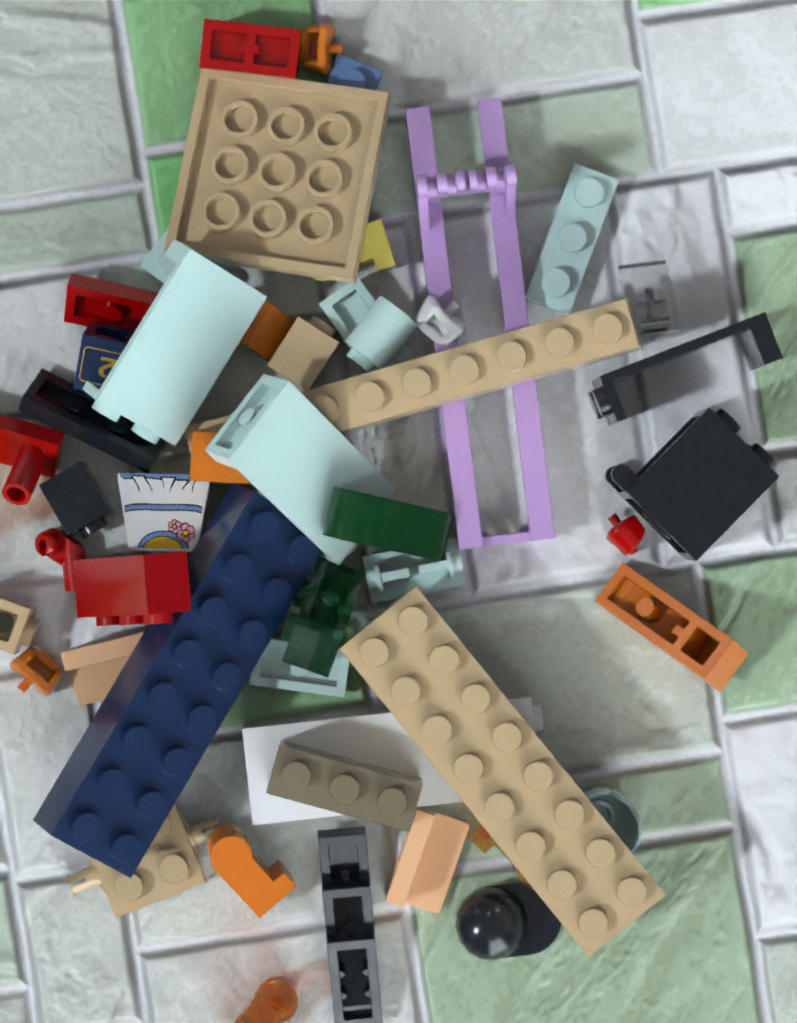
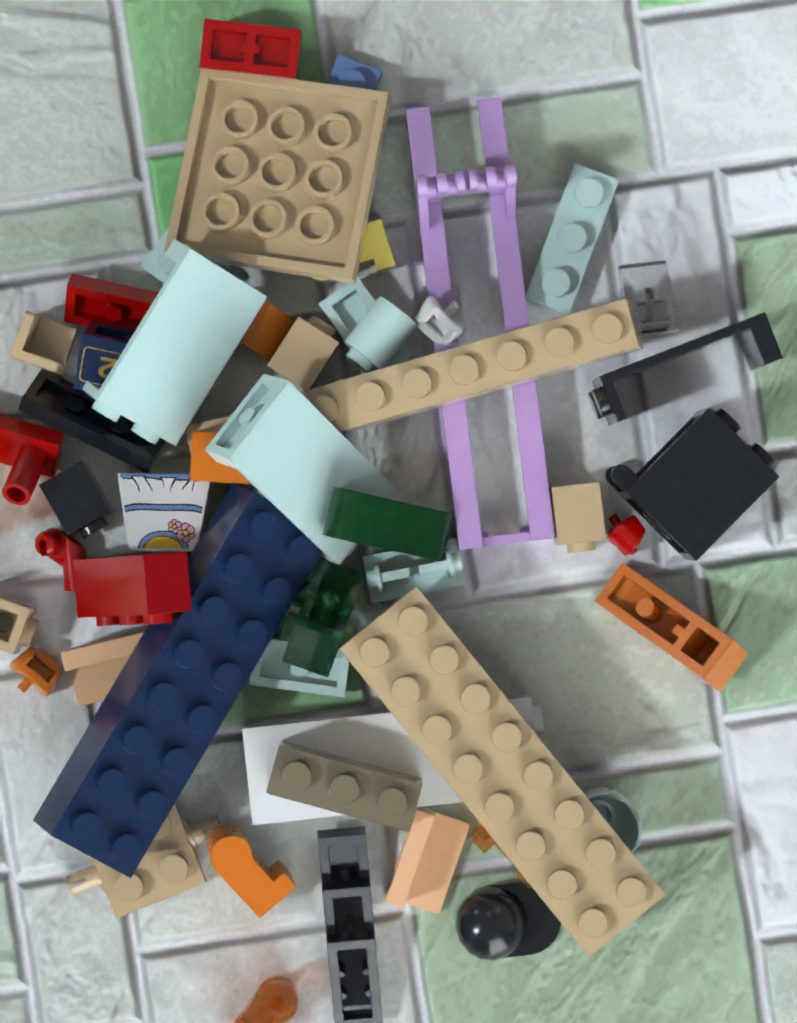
orange piece [300,23,344,75] -> none
none -> tan panel [10,311,79,376]
none -> tan brick [549,482,606,553]

